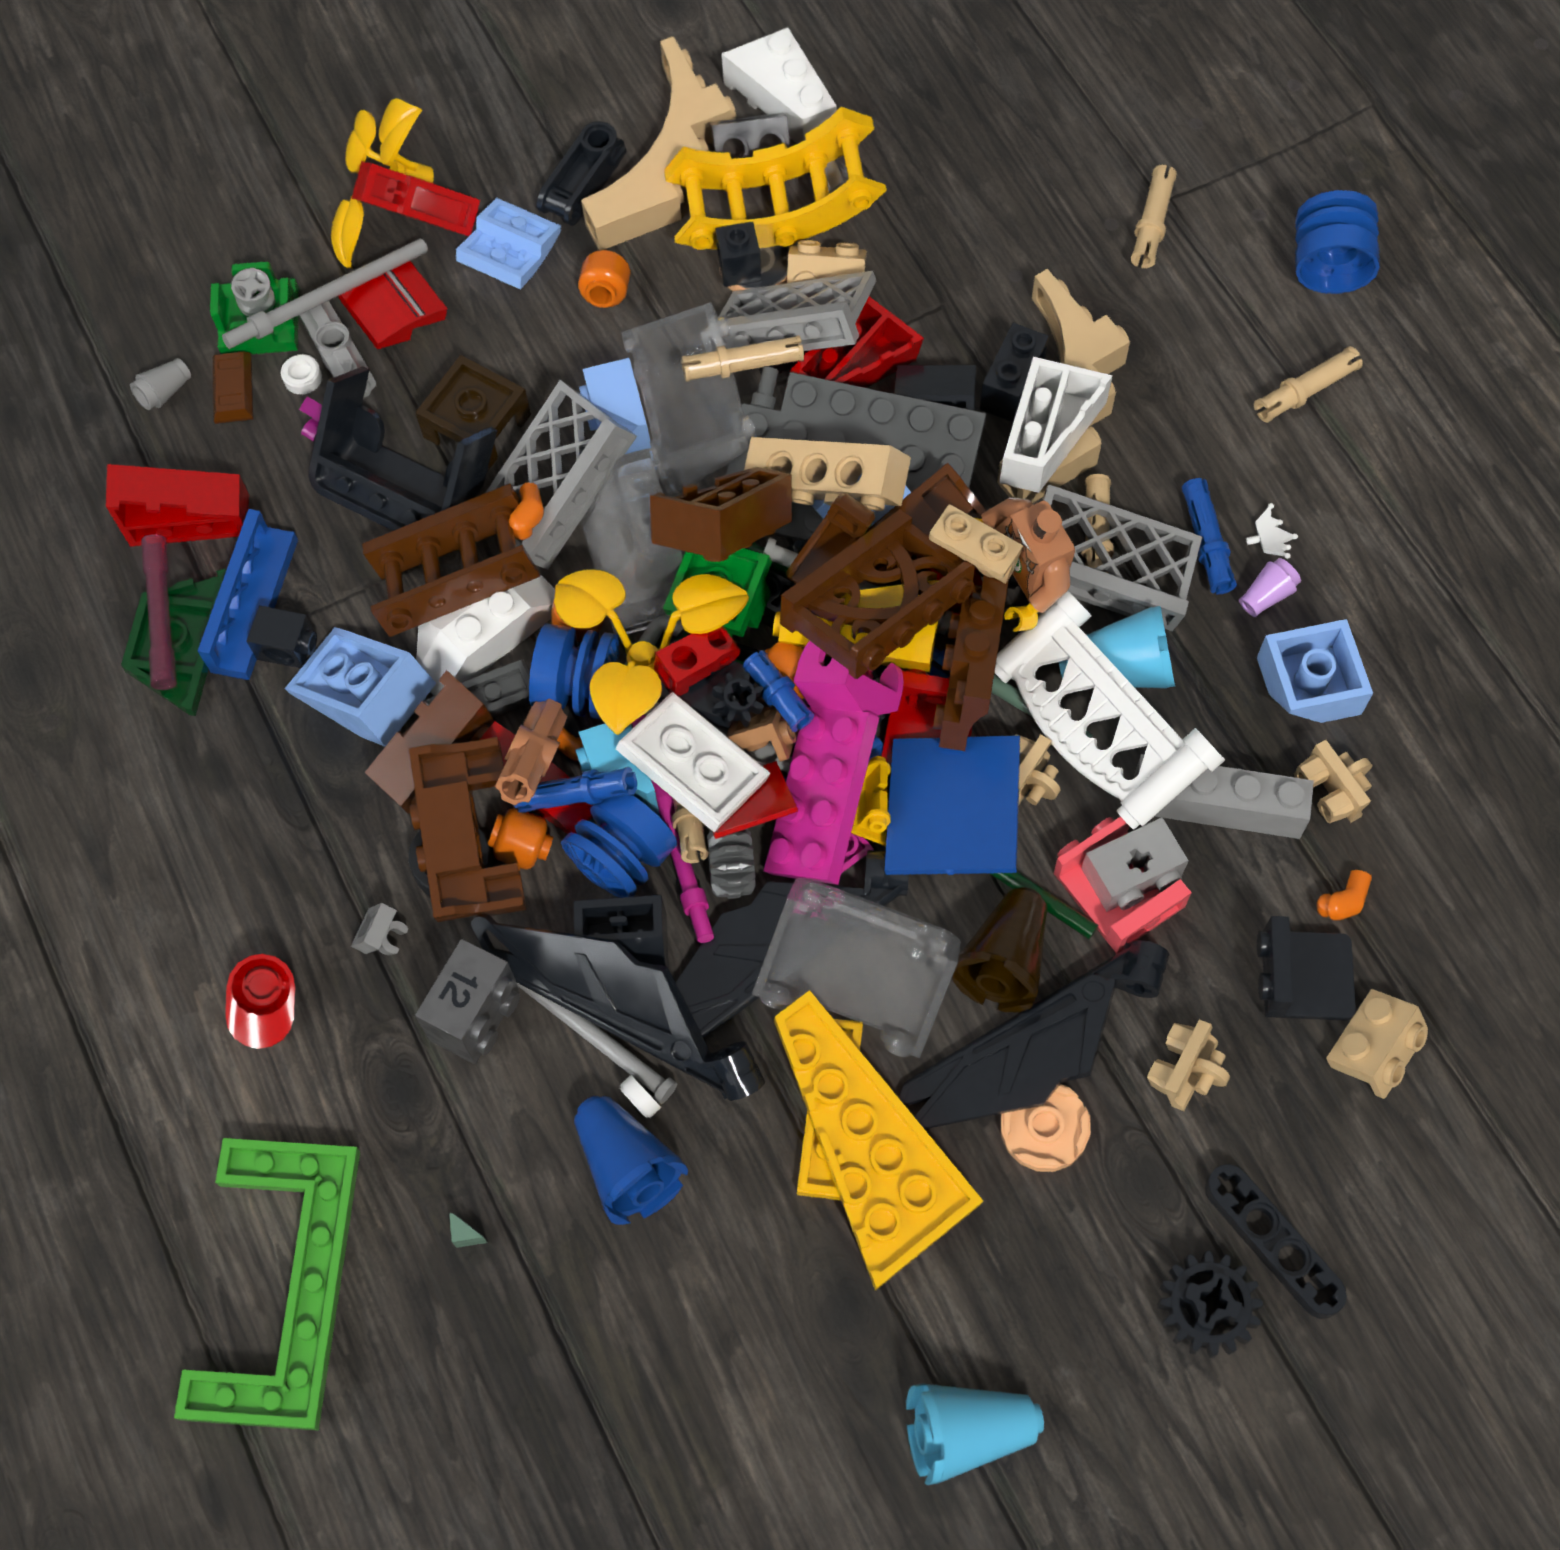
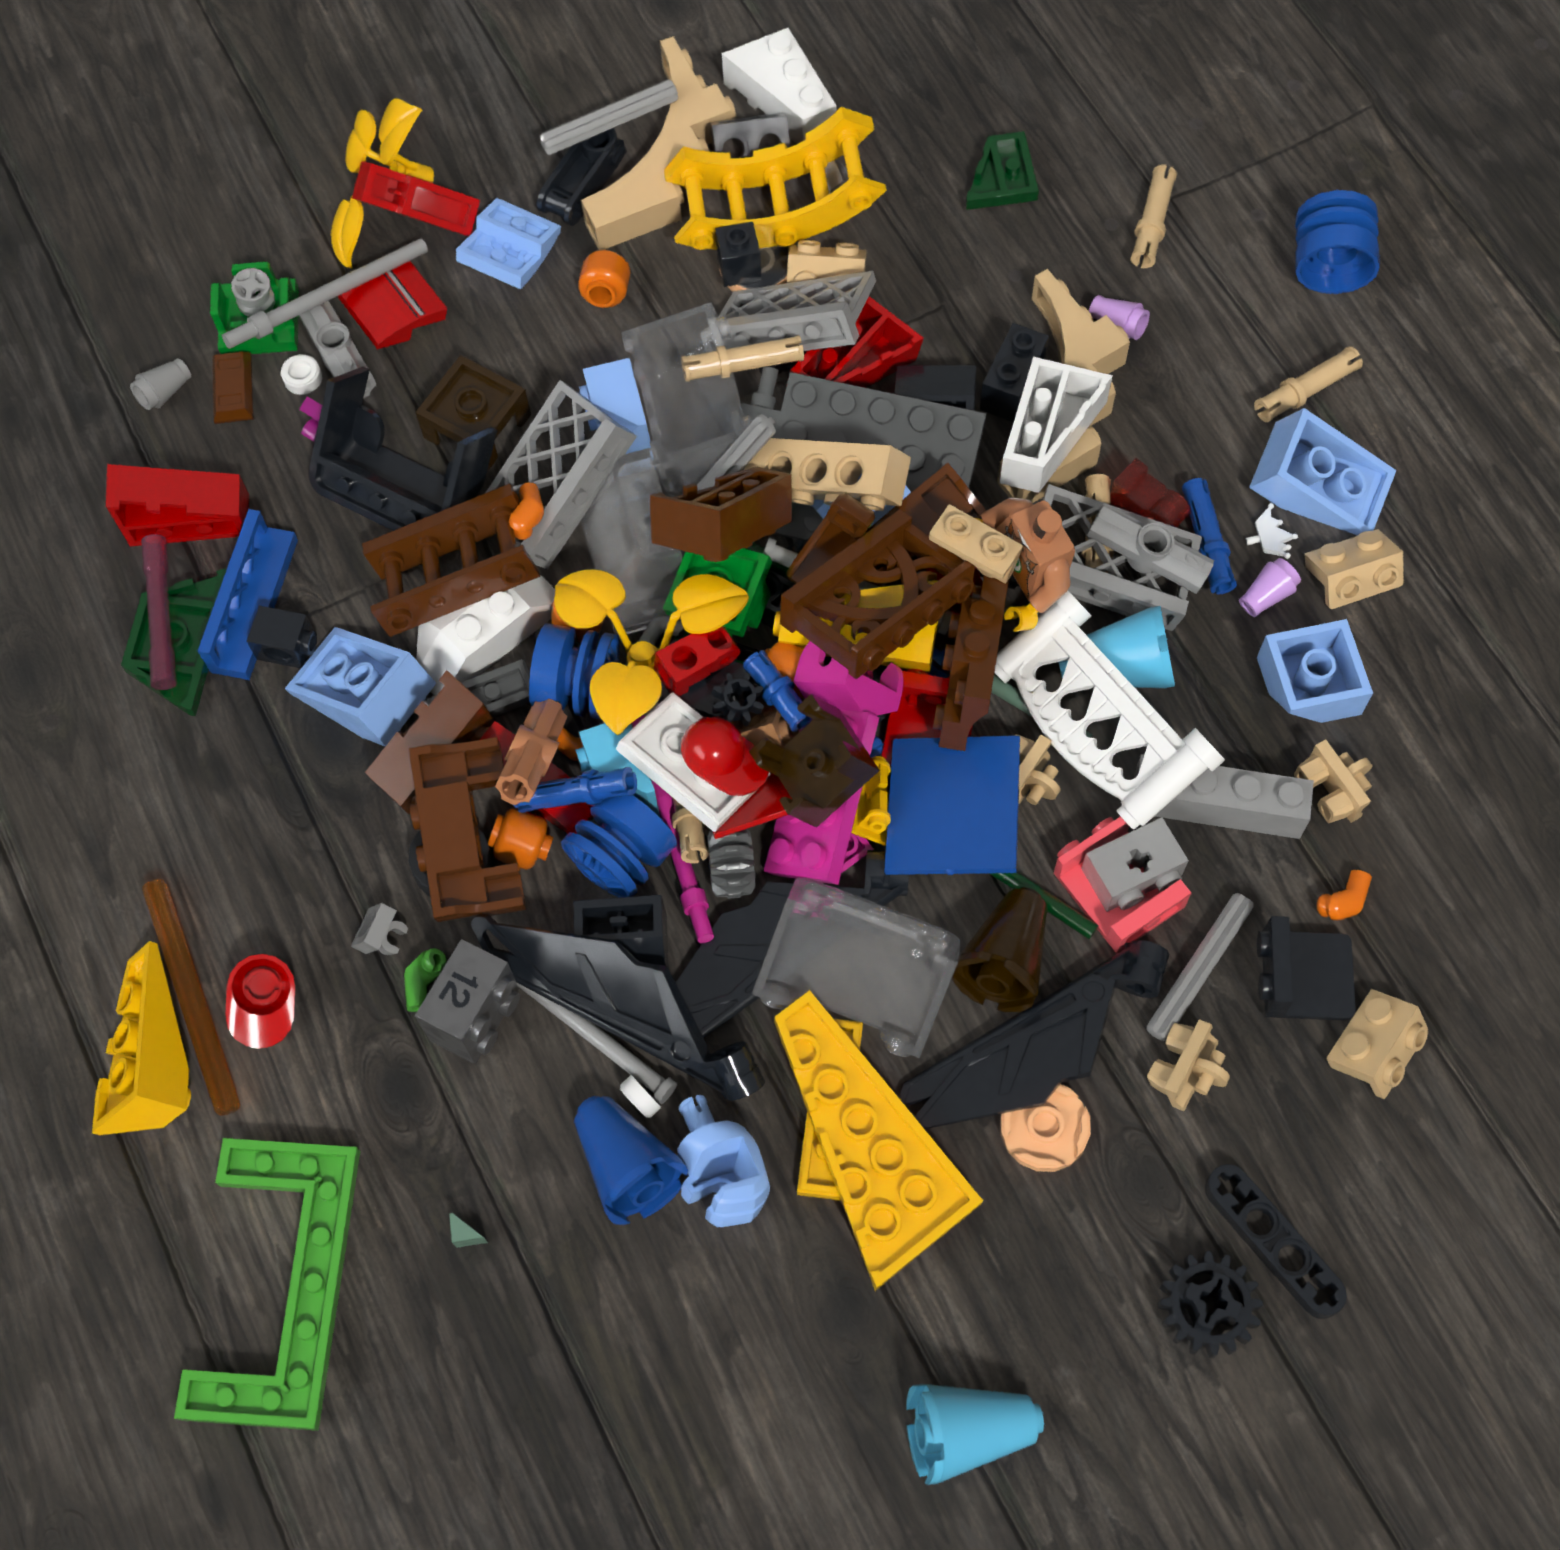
none -> yellow wedge [92,941,191,1135]
none -> clear orange axle [142,879,240,1116]
none -> bright green arm [404,948,447,1012]
none -> light grey axle [539,79,678,155]
none -> light blue piece [677,1095,770,1227]
none -> red cap [681,717,769,796]
none -> light grey axle [697,414,776,490]
none -> dark brown panel [749,694,880,828]
none -> dark green wing [966,131,1039,210]
none -> light grey piece [1086,502,1214,594]
none -> lavender cone [1089,295,1150,340]
none -> clear red leg [1110,458,1190,528]
none -> light grey axle [1146,893,1254,1041]
none -> light blue slope [1249,408,1396,536]
none -> tan bracket [1305,529,1404,609]

